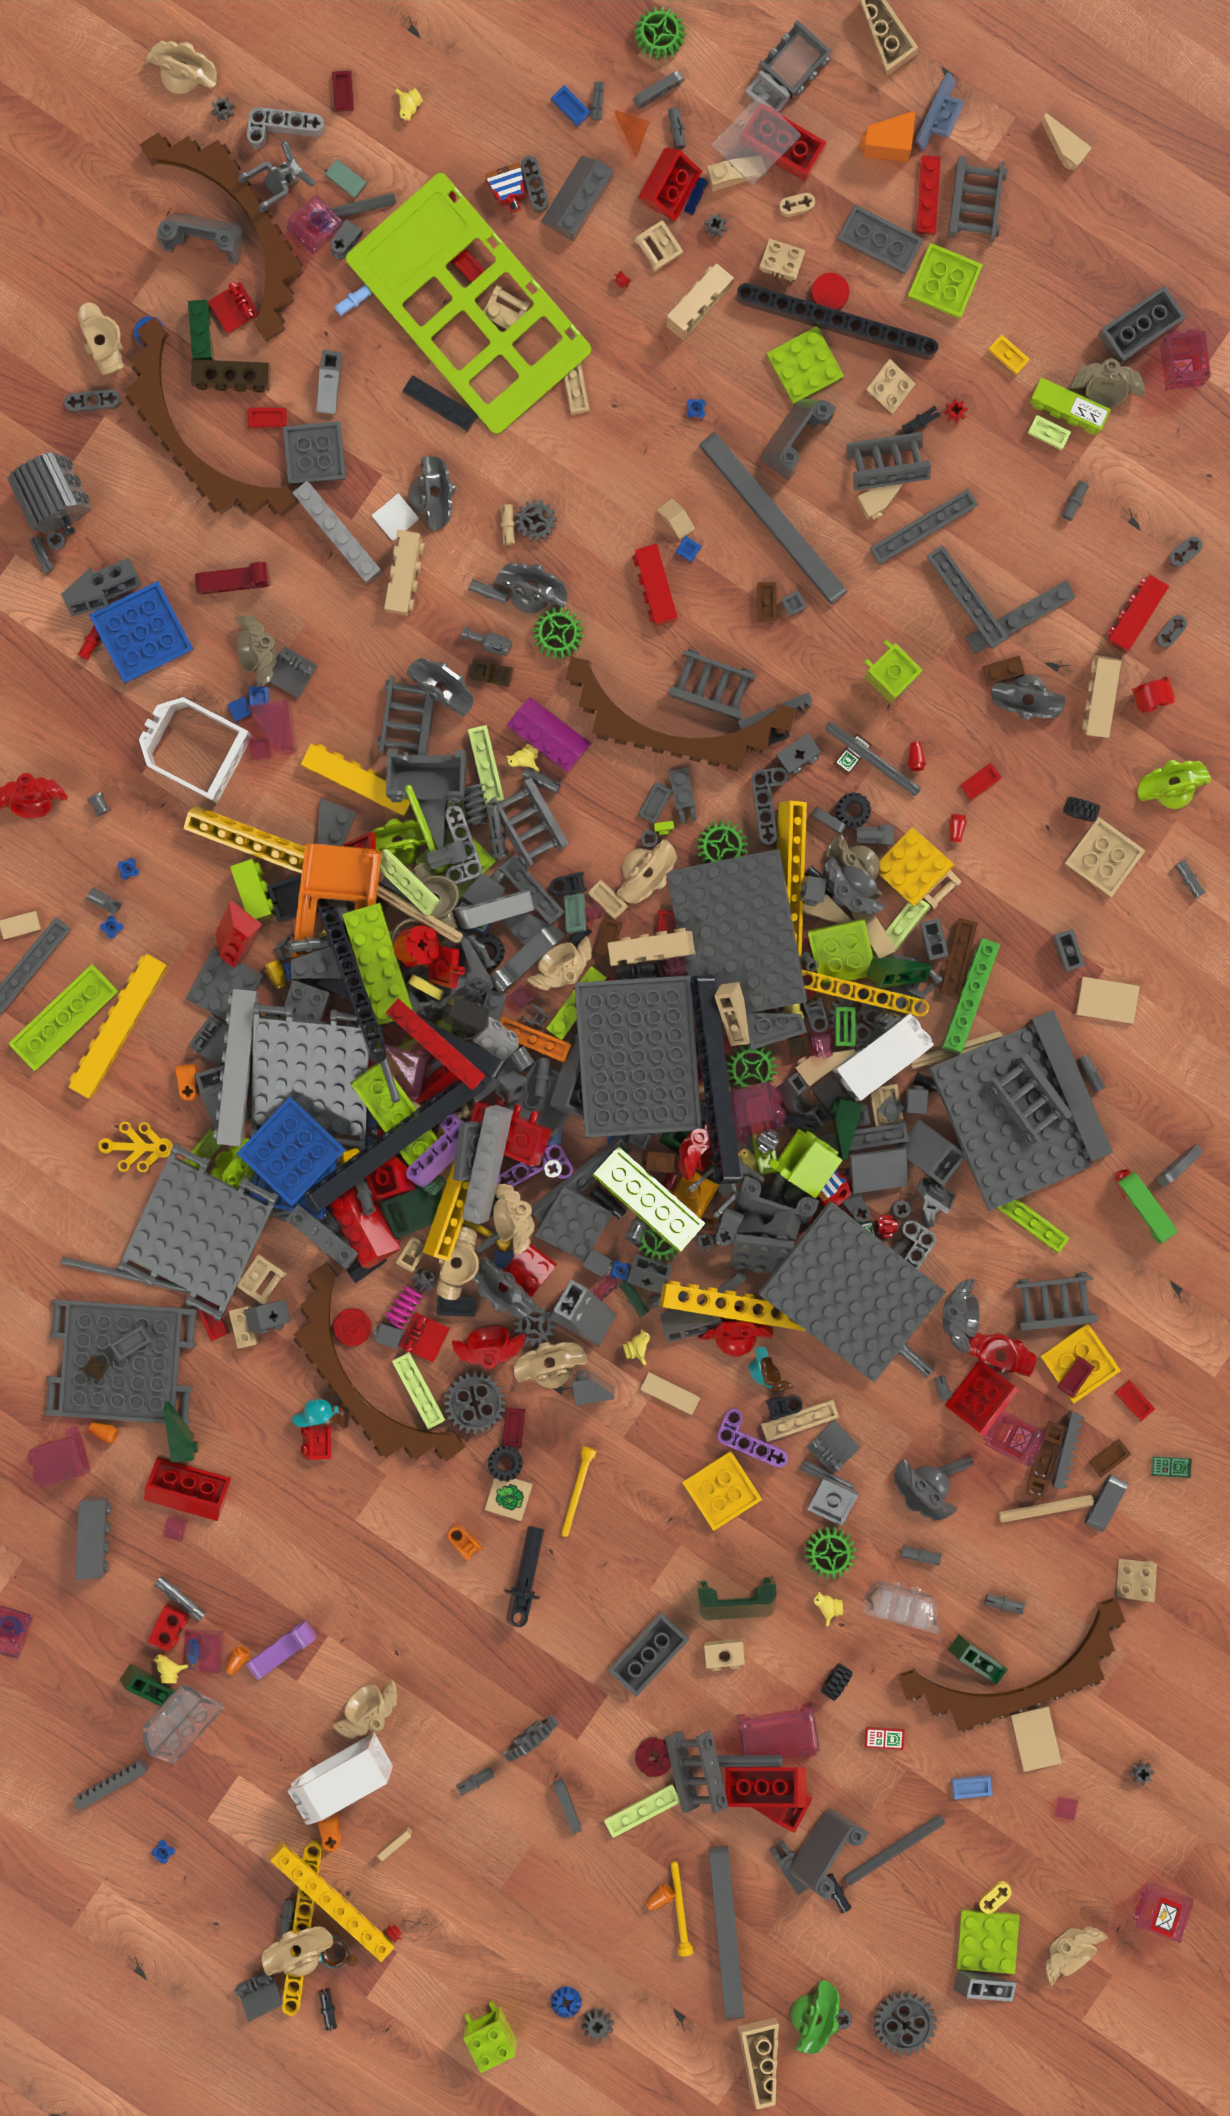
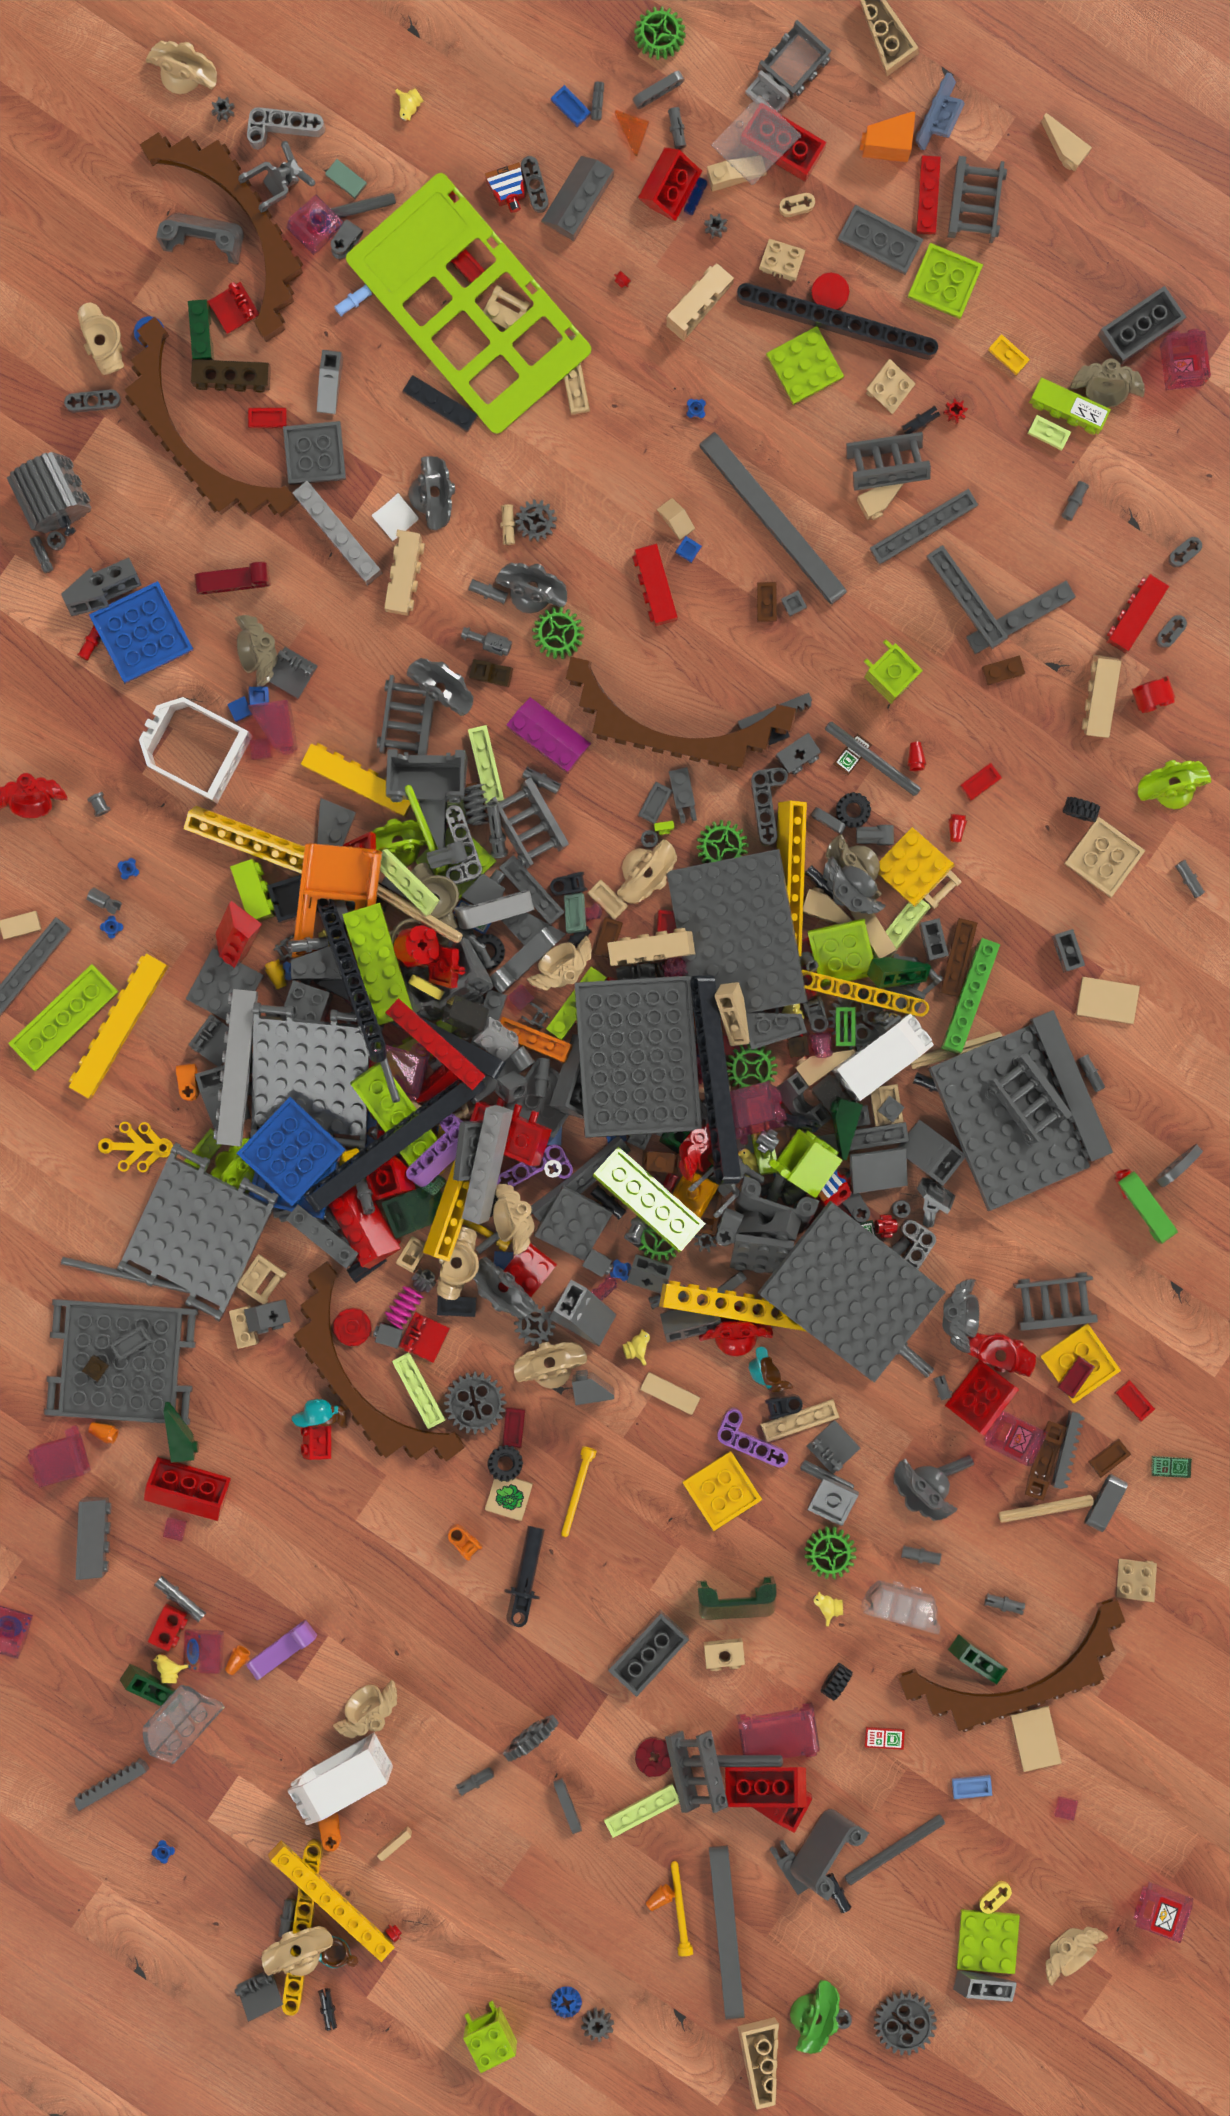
red tile [198,1300,229,1341] -> none
dark red tile [332,70,354,112] -> none
red piece [452,1325,526,1369] -> none
light yellow animal [506,743,540,772] -> none
clear green pin [619,1280,650,1318] -> none
tan plate [634,220,683,272] -> none
dark grey fence [668,649,756,721] -> none
dark grey windscreen [762,399,836,480] -> none
dark grey brick [799,876,827,906] -> none
dark grey brick [904,1086,928,1114] -> none
dark grey piece [991,674,1065,720] -> none
lime tile [997,1199,1070,1253] -> none
dark grey gear [1129,1760,1155,1786] -> none

